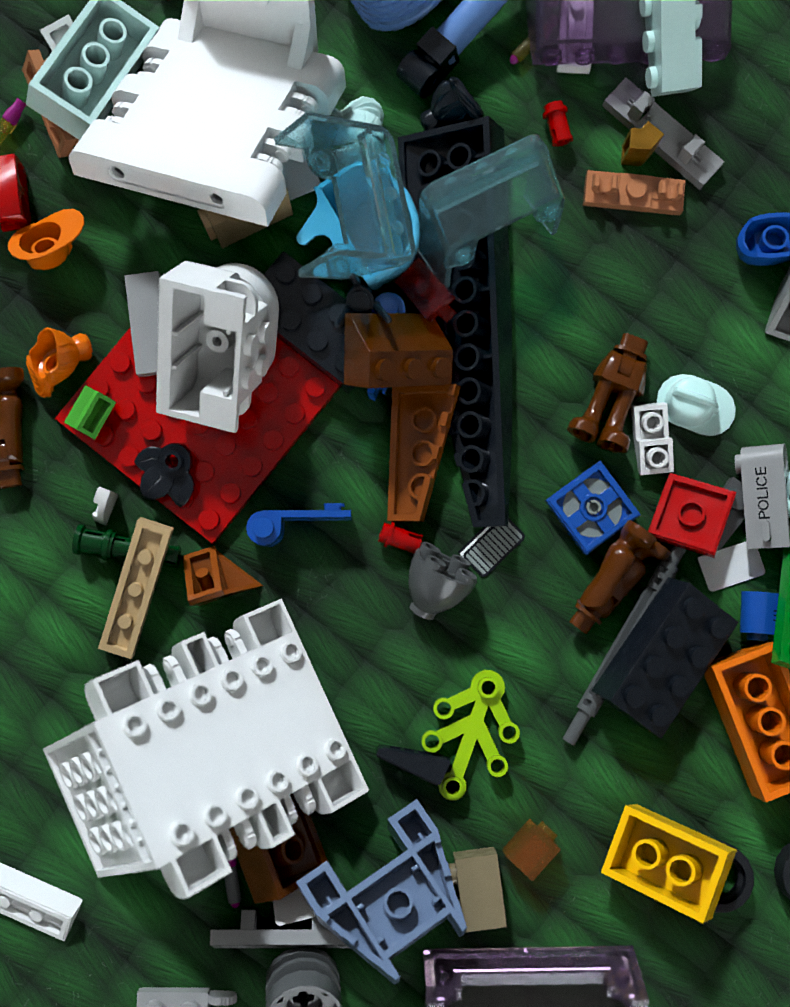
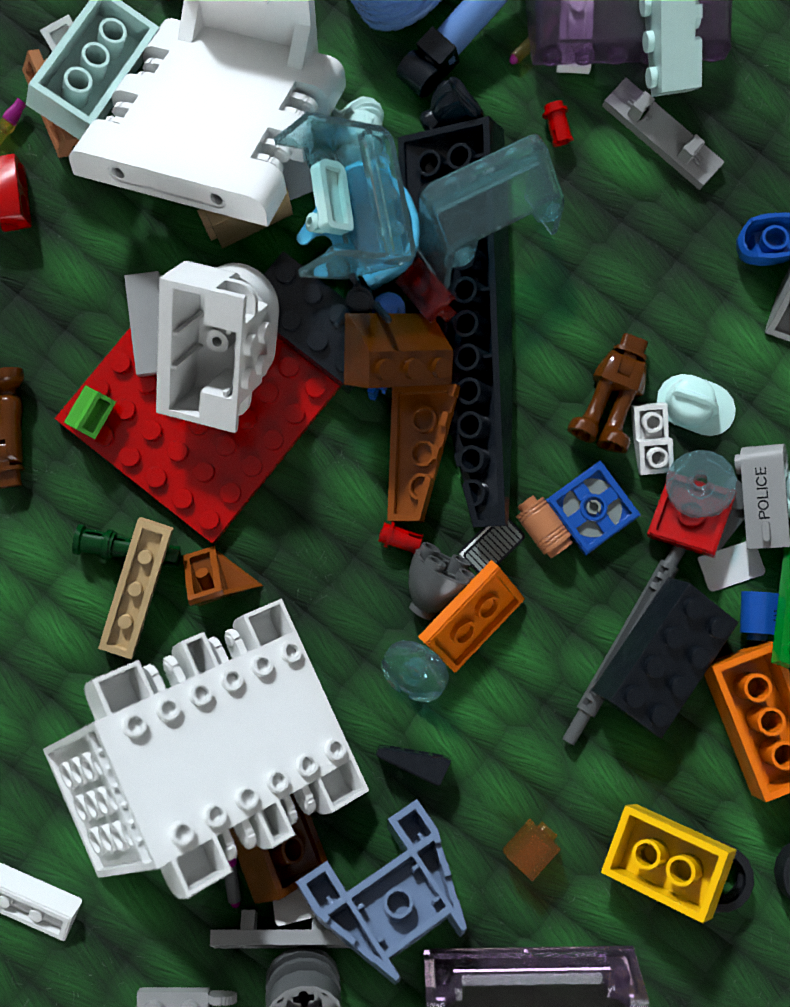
orange piece [8,209,85,270] -> none
orange hair [26,327,93,398] -> none
white tile [92,487,119,525] -> none
black plate [134,443,195,507] -> none
blue door [246,503,352,548] -> none
lime plant [421,670,520,801] -> none
dark tan brick [448,847,507,933] -> none
reddish brown piece [569,520,671,634] -> none
nougat plate [583,170,685,216] -> none
pearl gold piece [621,121,664,166] -> none
none -> light aqua piece [305,159,354,235]
none -> clear light blue plate [381,640,449,702]
none -> orange tile [418,560,525,673]
none -> nougat head [515,495,573,558]
none -> clear light blue plate [665,450,737,518]

